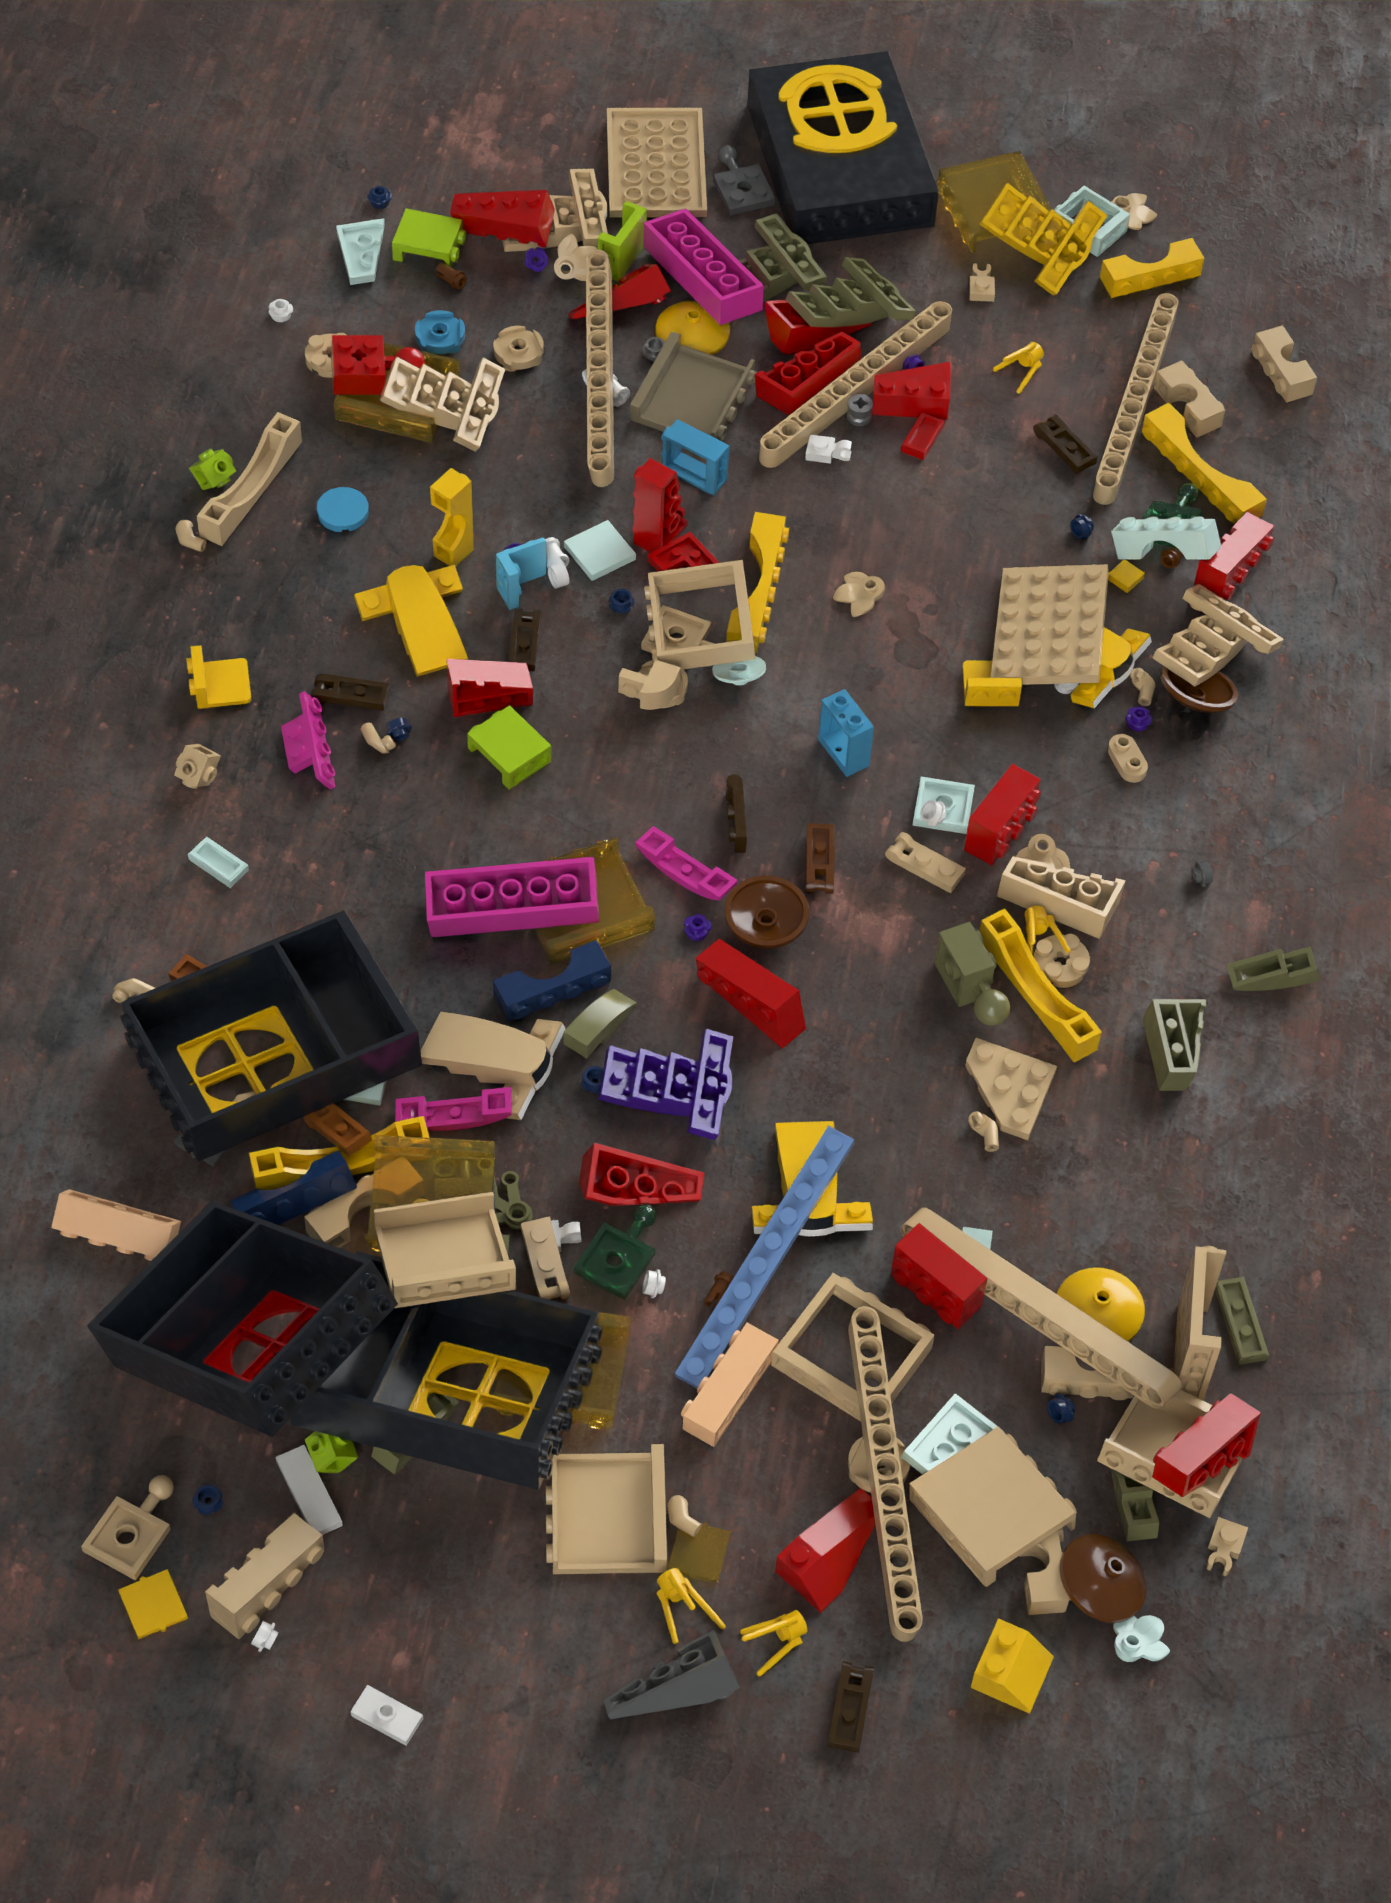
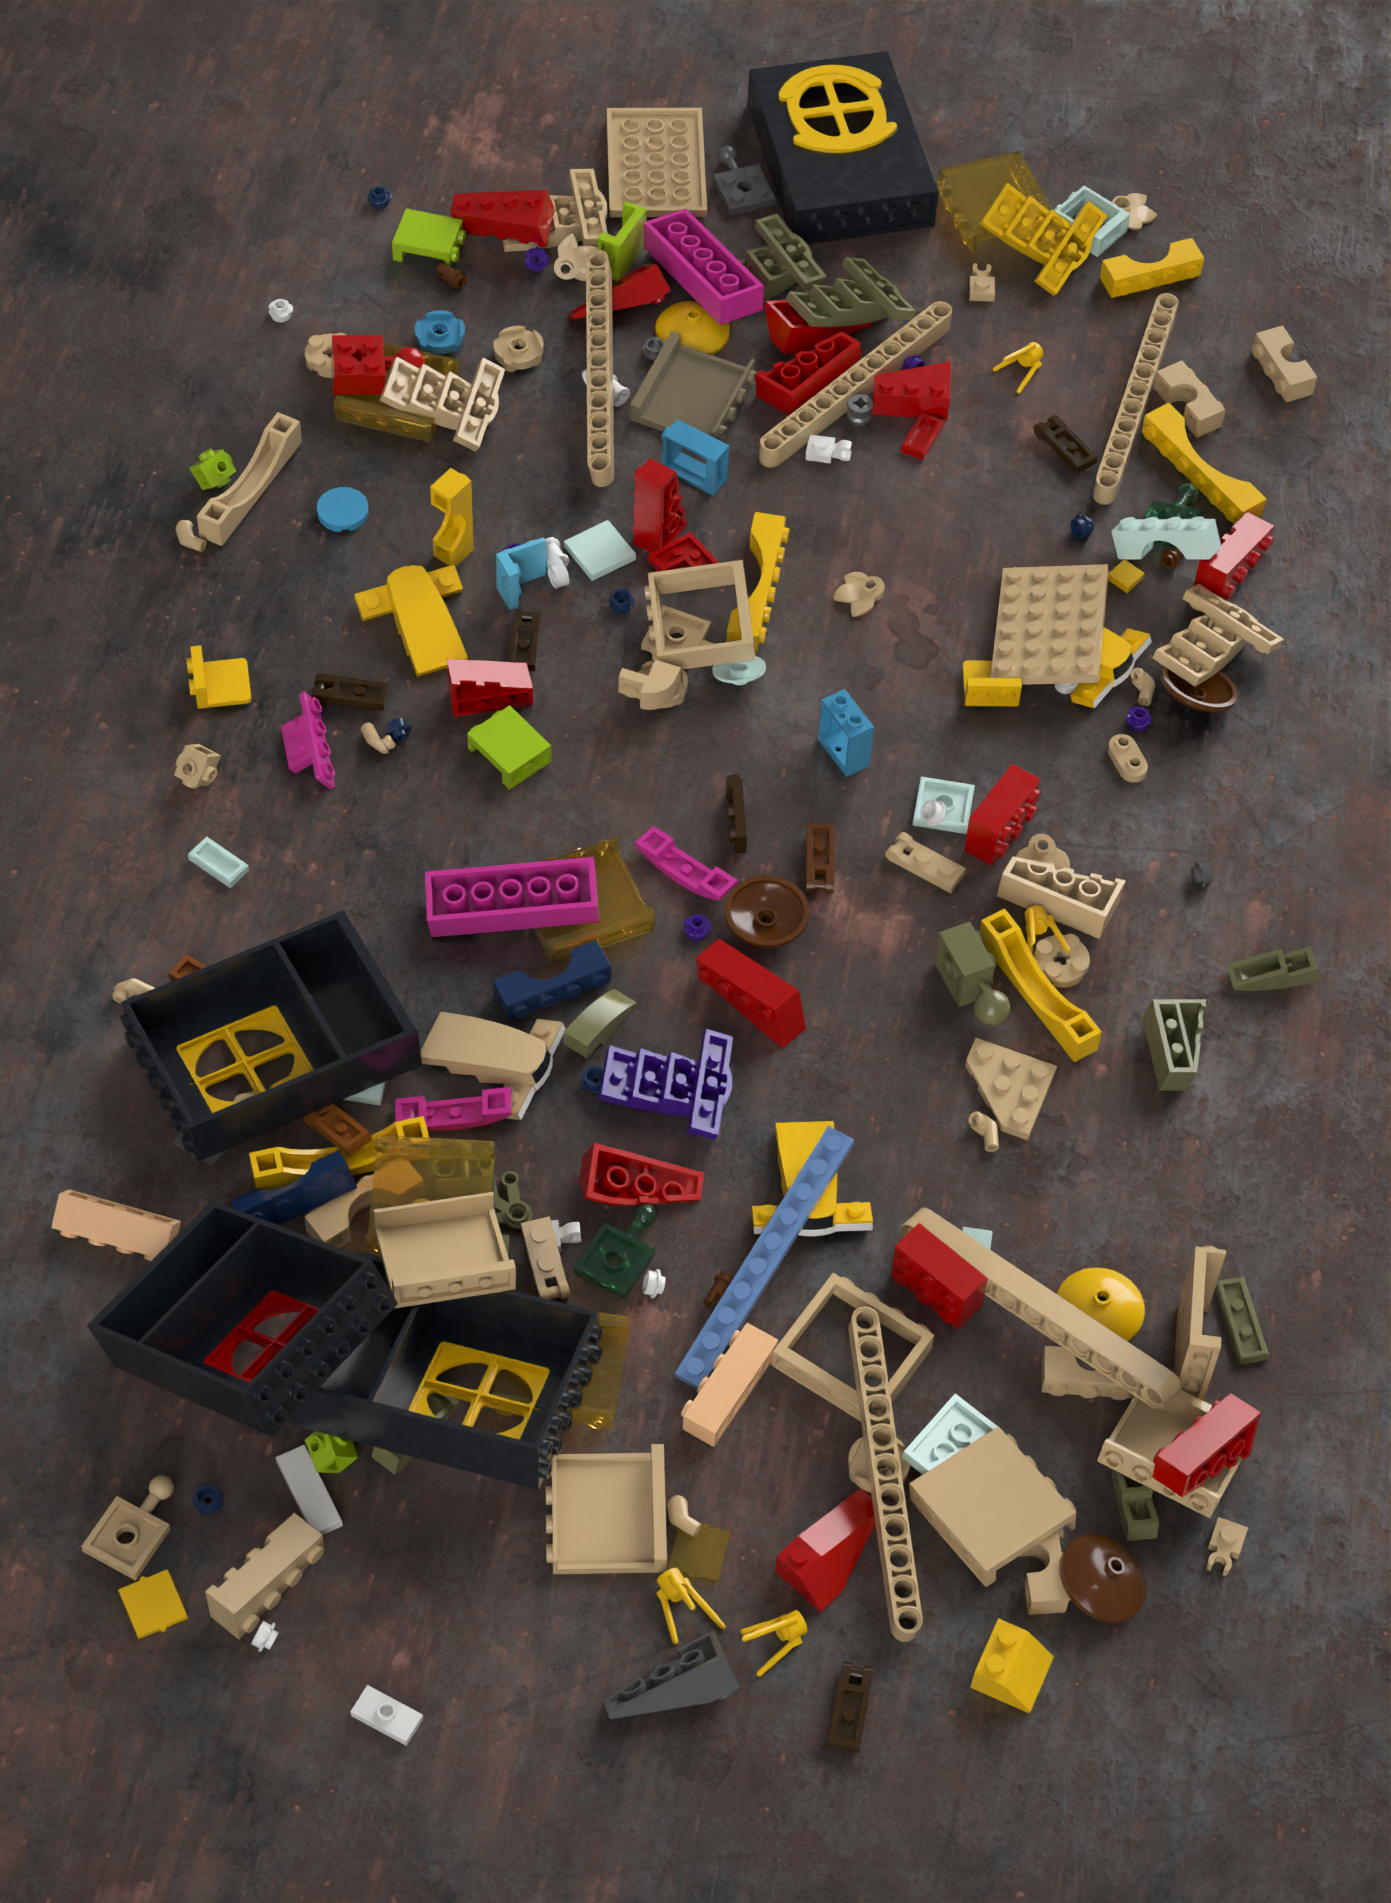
light aqua wing [336,218,385,285] -> none
dark blue plate [1047,1394,1075,1423] -> none
light aqua plate [1113,1615,1170,1662] -> none

